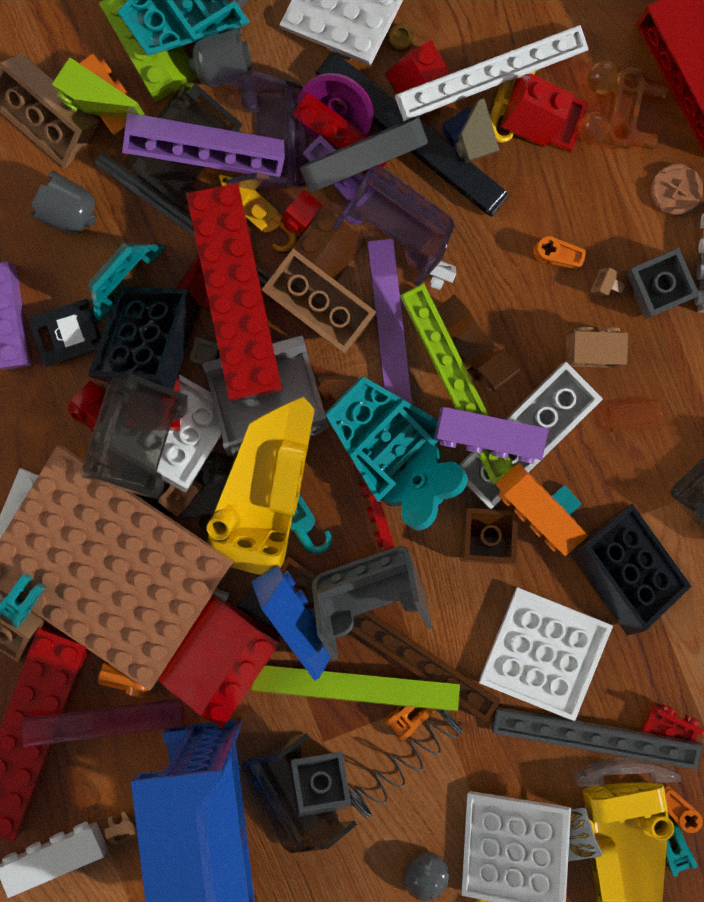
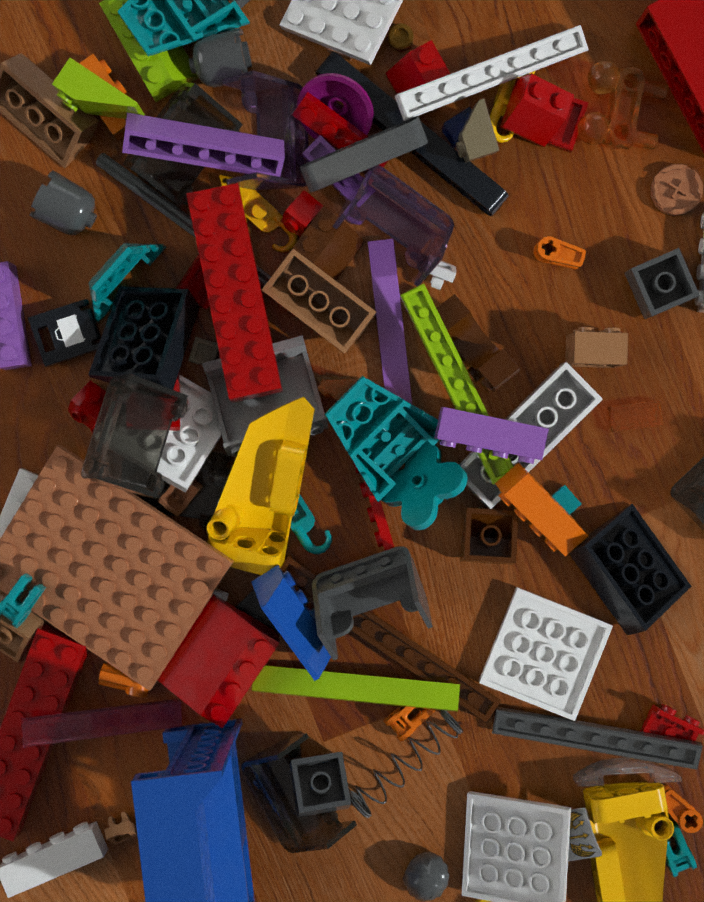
medium nougat tile [590,268,626,297] -> none

